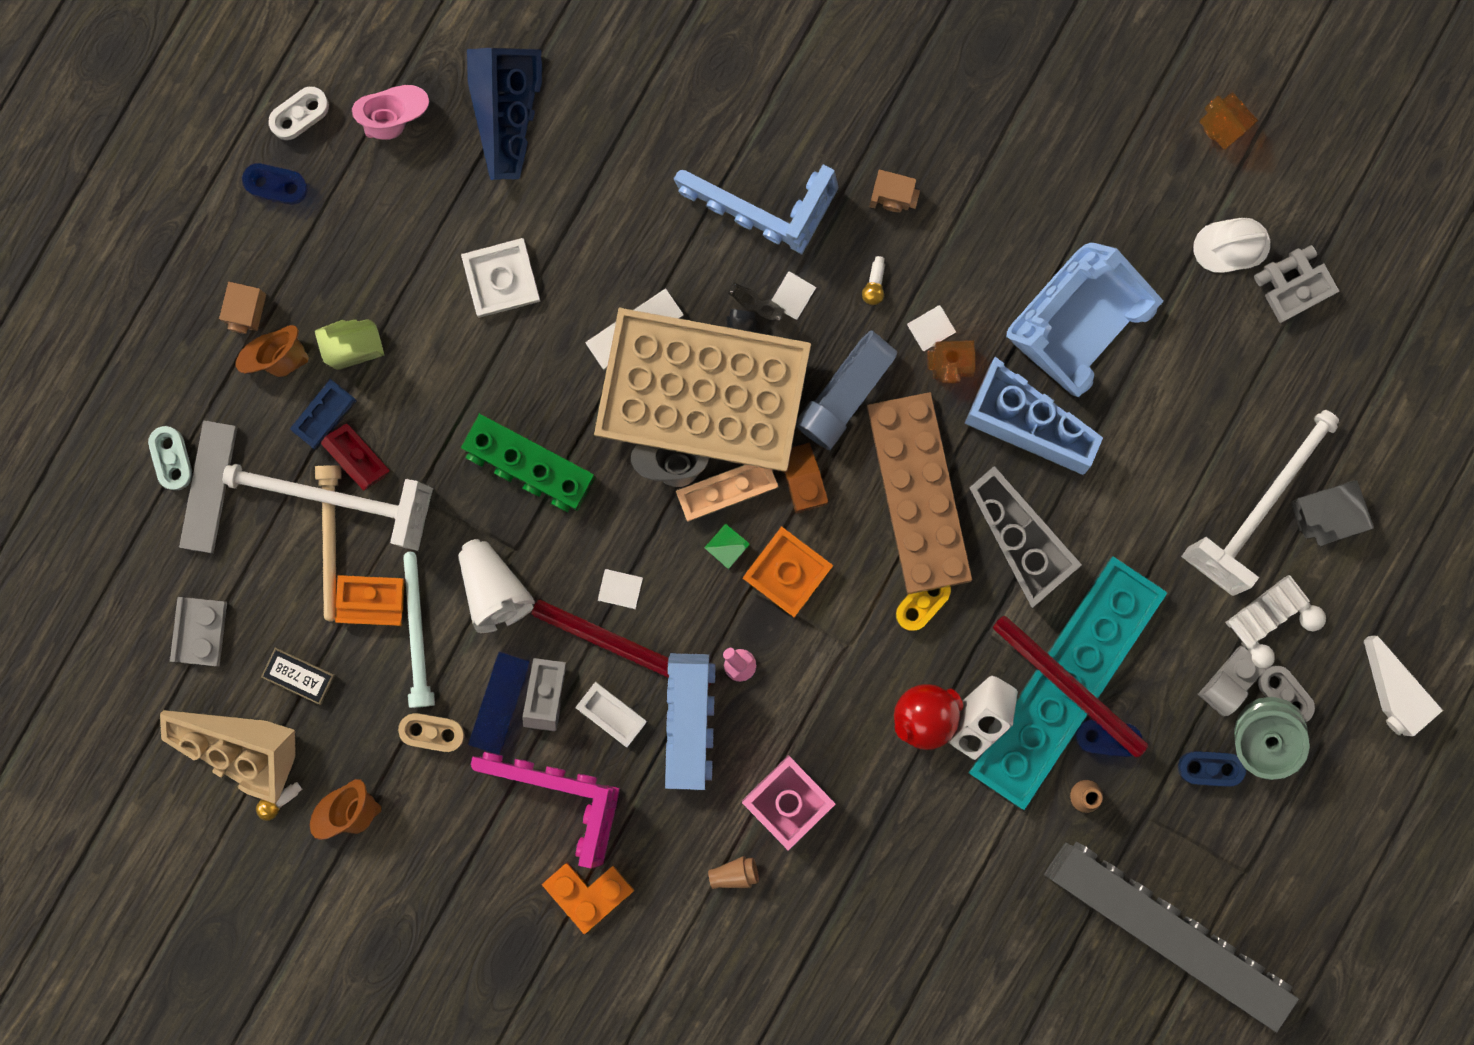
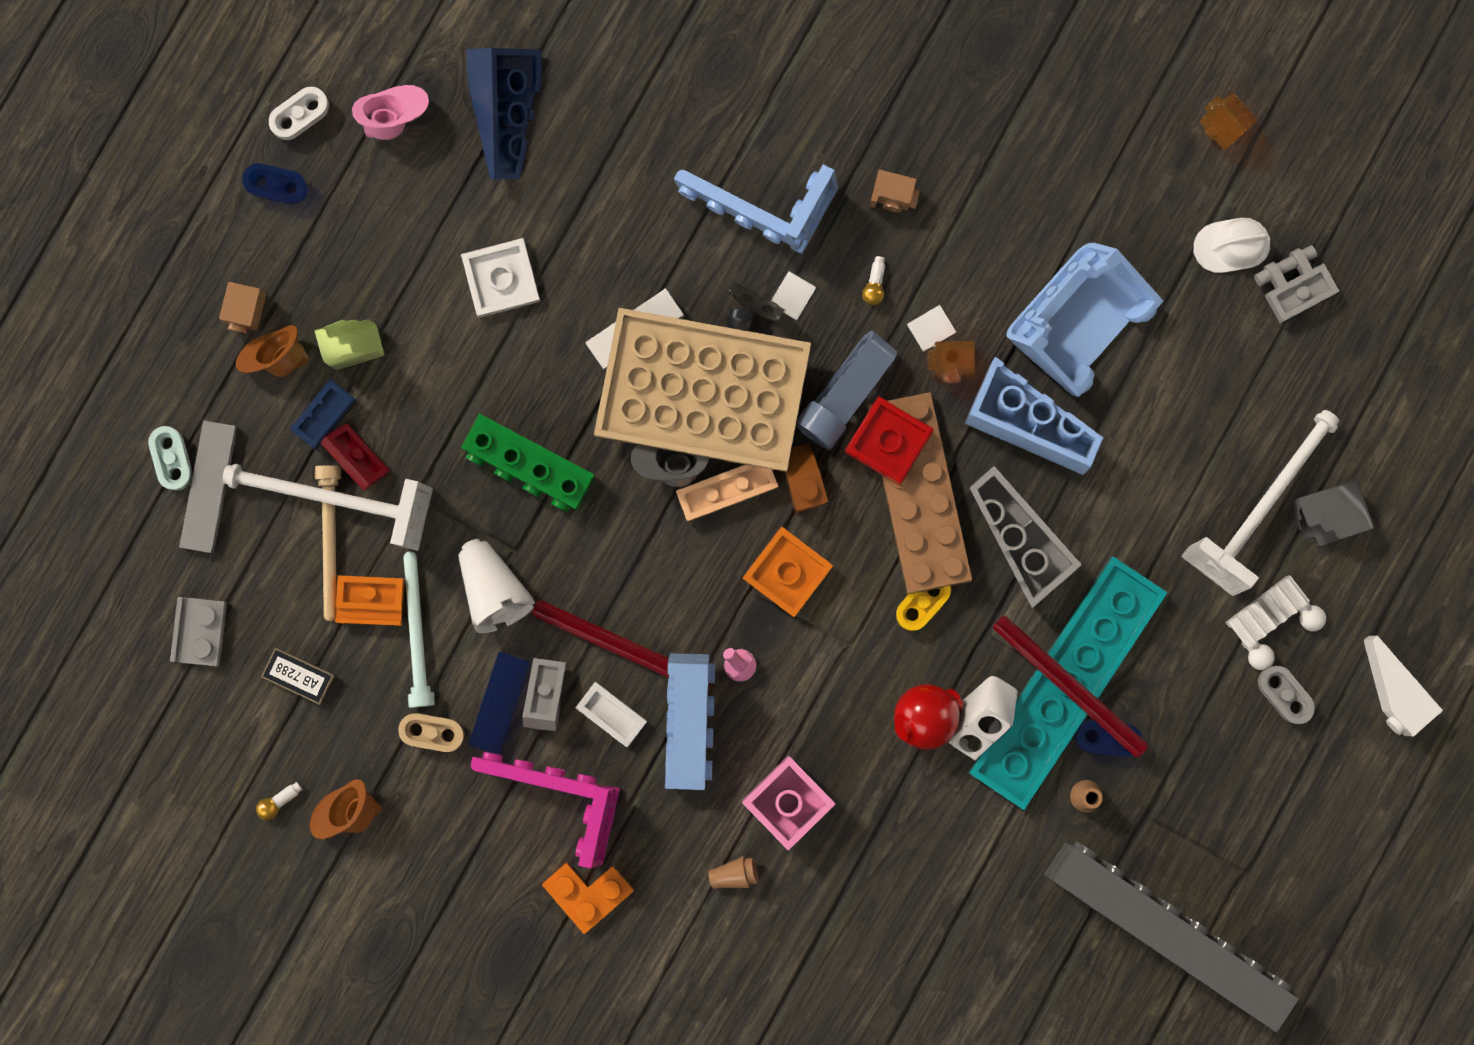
tan wedge [160,710,295,804] -> none
white sticker [598,569,643,609] -> none
green slope [704,524,750,569] -> none
dark blue plate [1178,751,1246,786] -> none
light grey plate [1198,646,1266,716] -> none
sand green wheel [1234,697,1310,780] -> none
none -> red tile [844,396,934,486]

